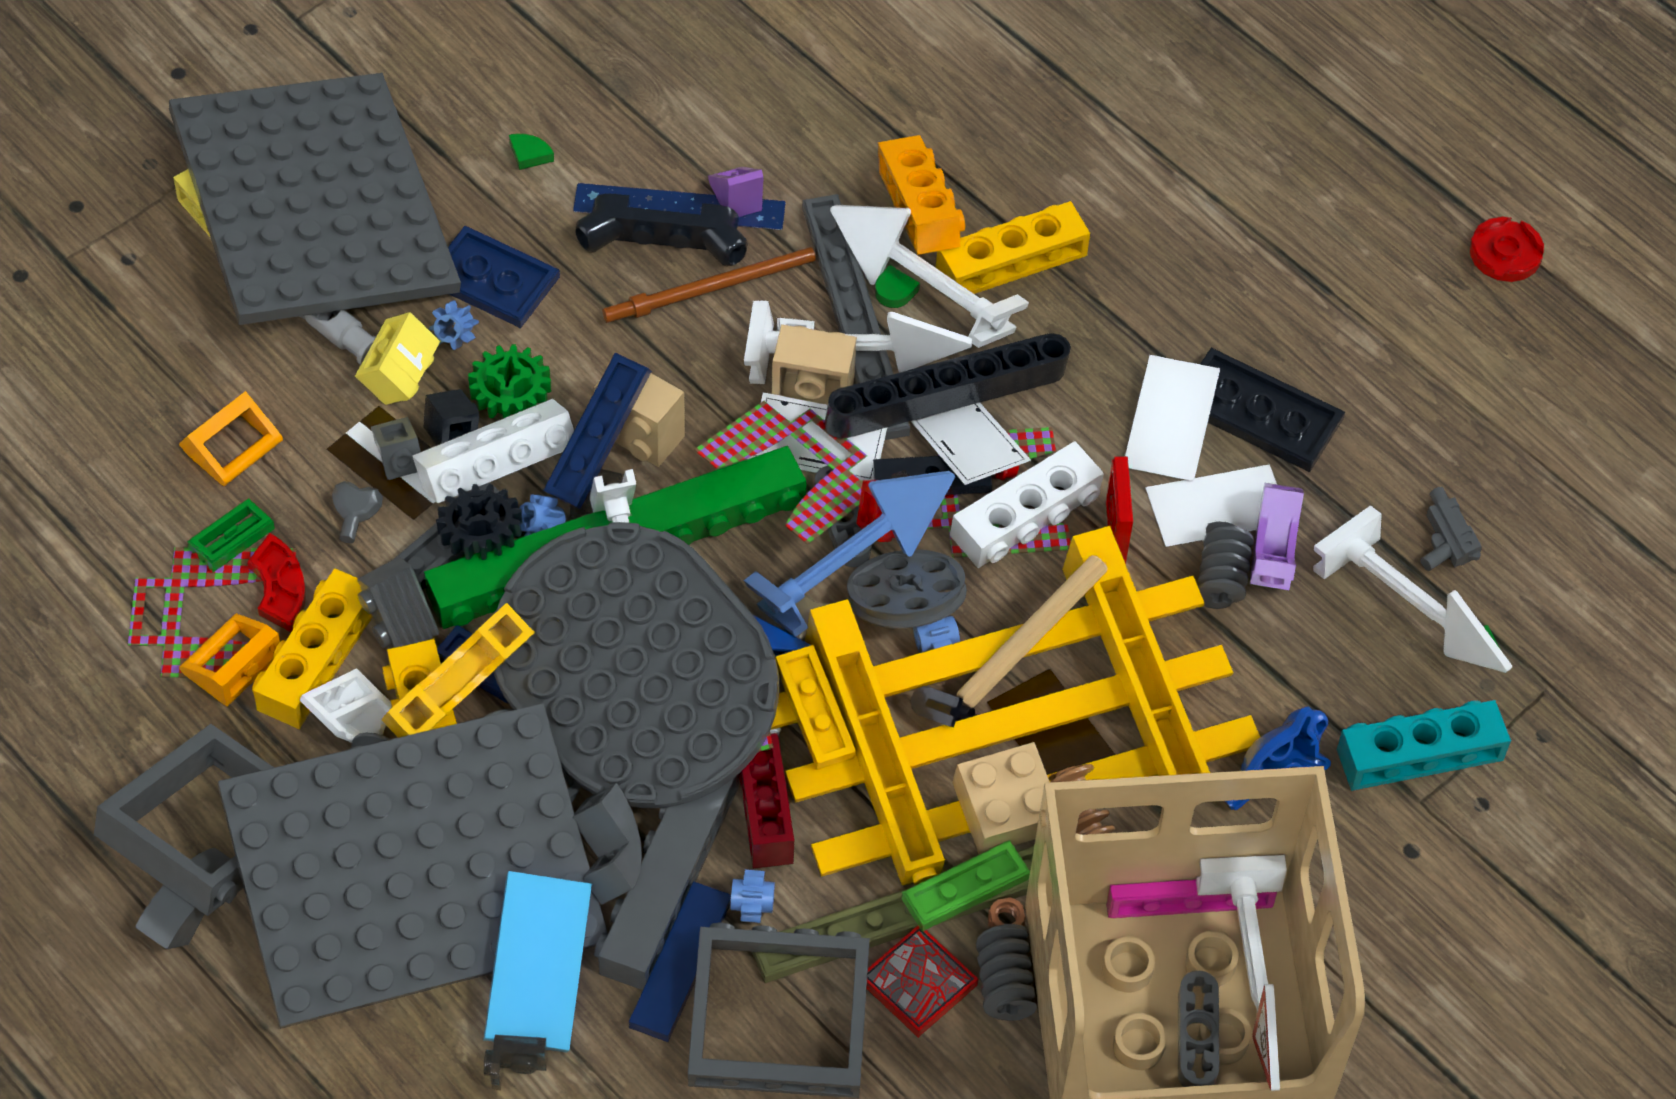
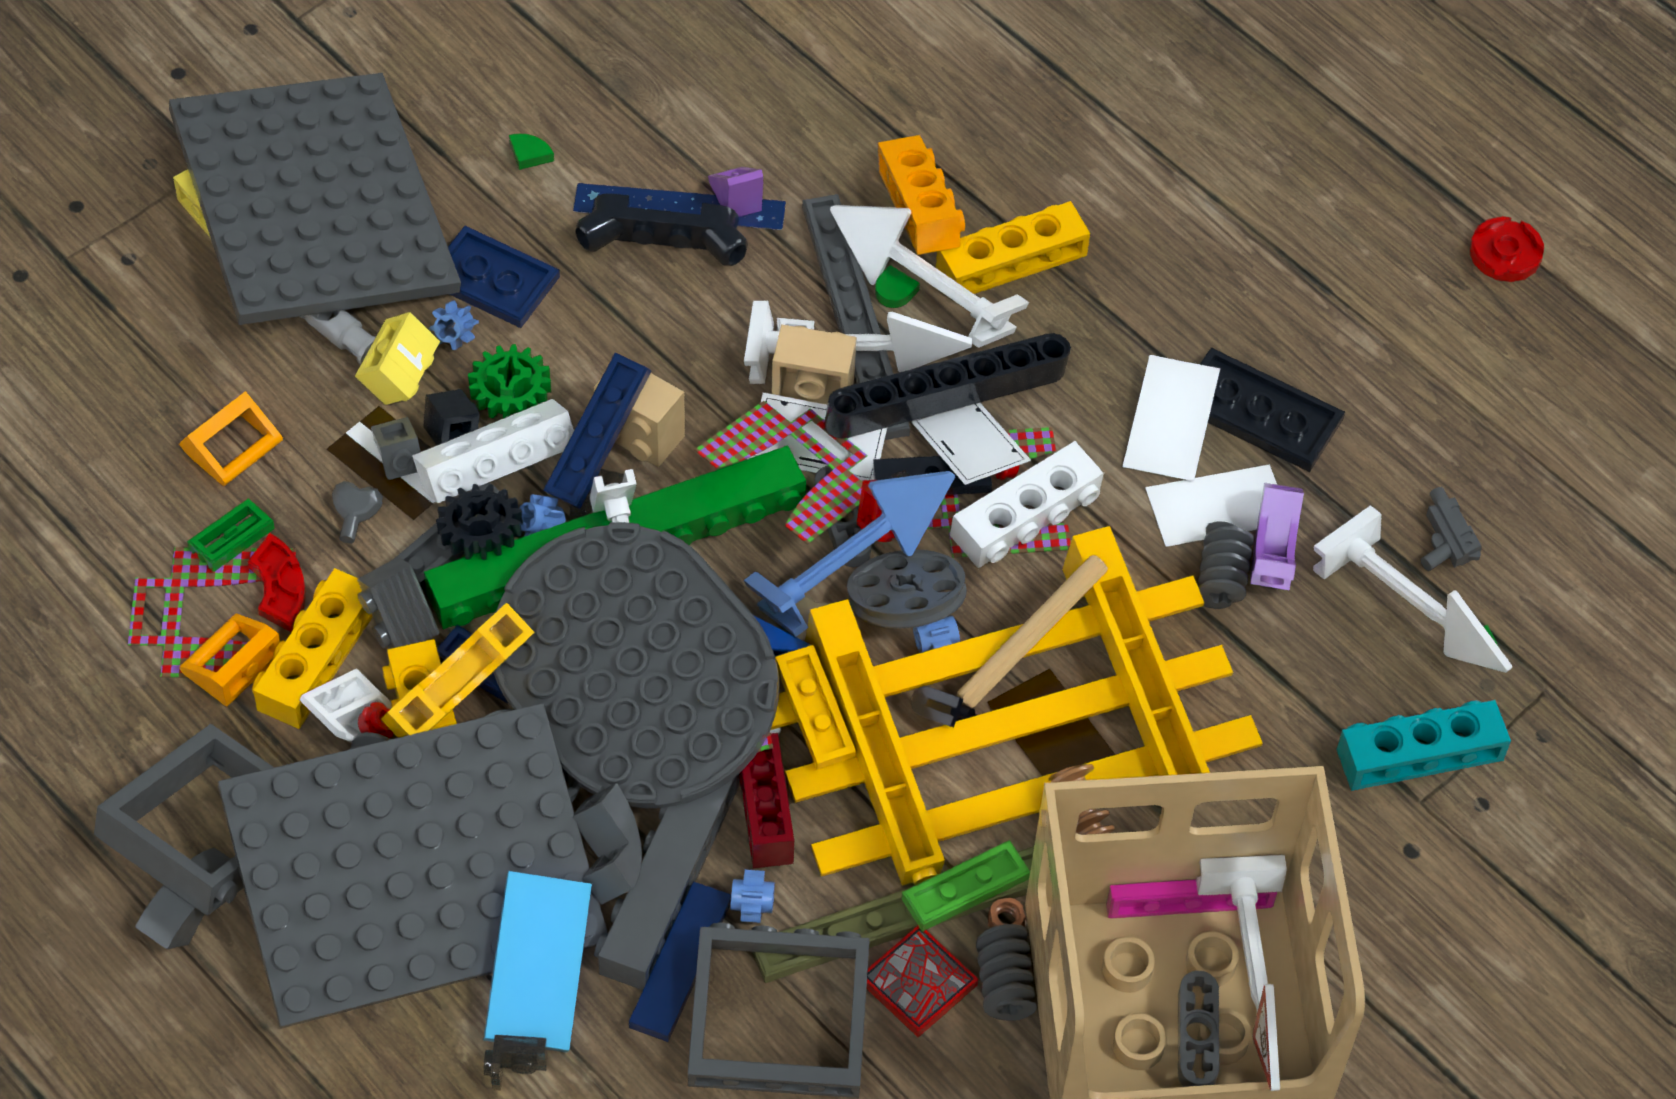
dark orange bar [602,247,816,323] -> none
tan brick [952,742,1050,855] -> none
red tile [1105,456,1133,564] -> none
blue animal [1225,706,1331,810] -> none
none -> red plate [358,702,394,738]

